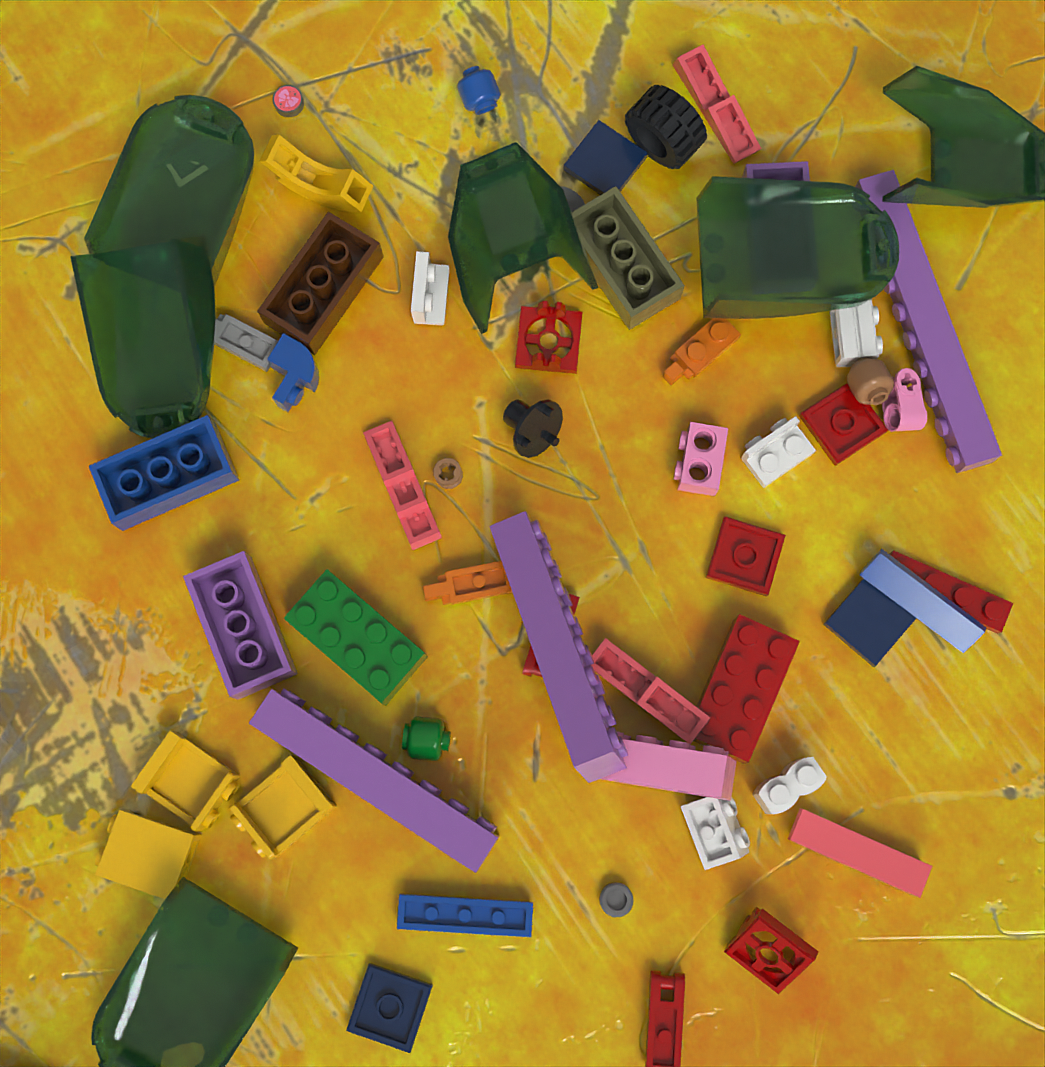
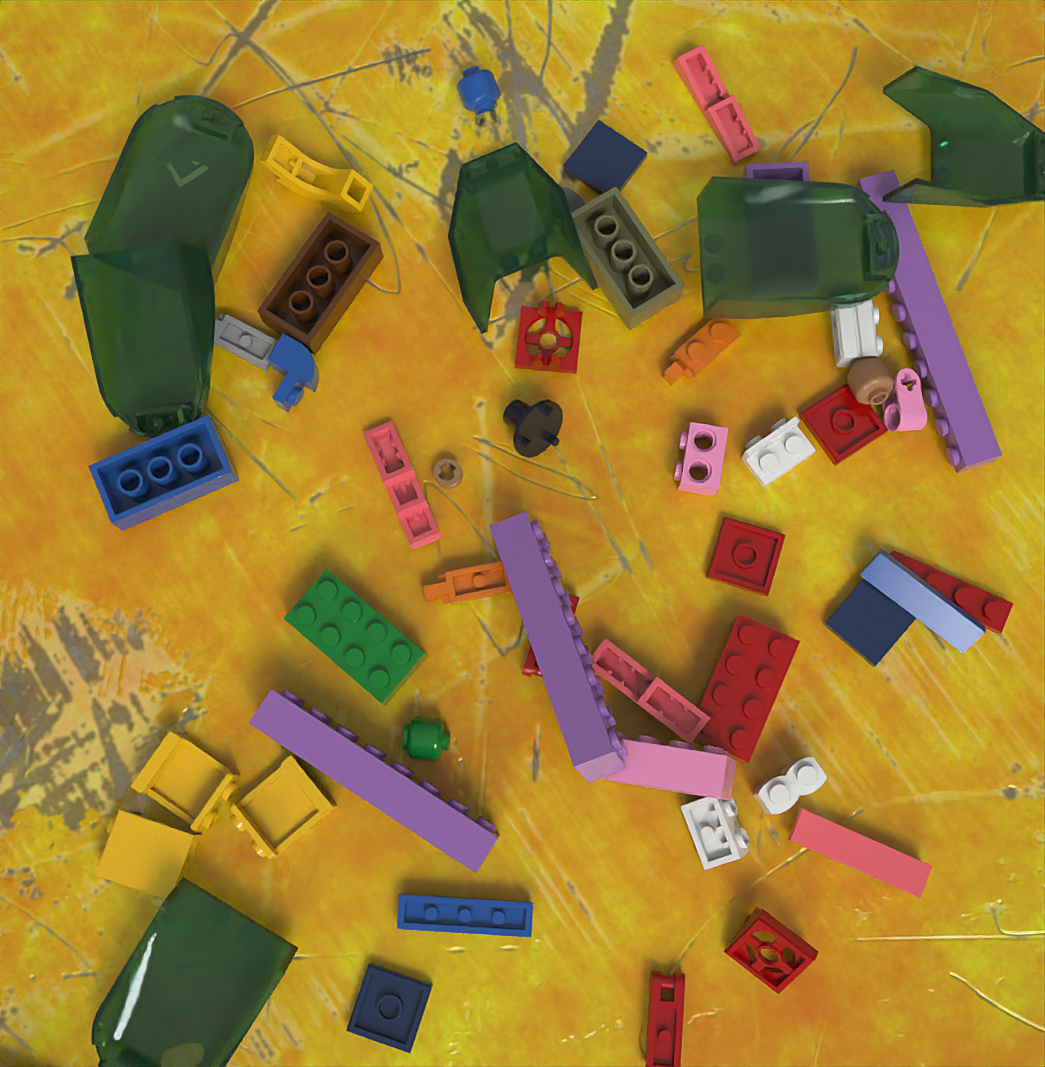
medium lavender brick [183,551,298,700] -> none
tile [273,85,304,117] -> none
white bracket [411,251,450,325] -> none
flat silver tile [599,882,633,917] -> none
black tyre [625,85,707,169] -> none

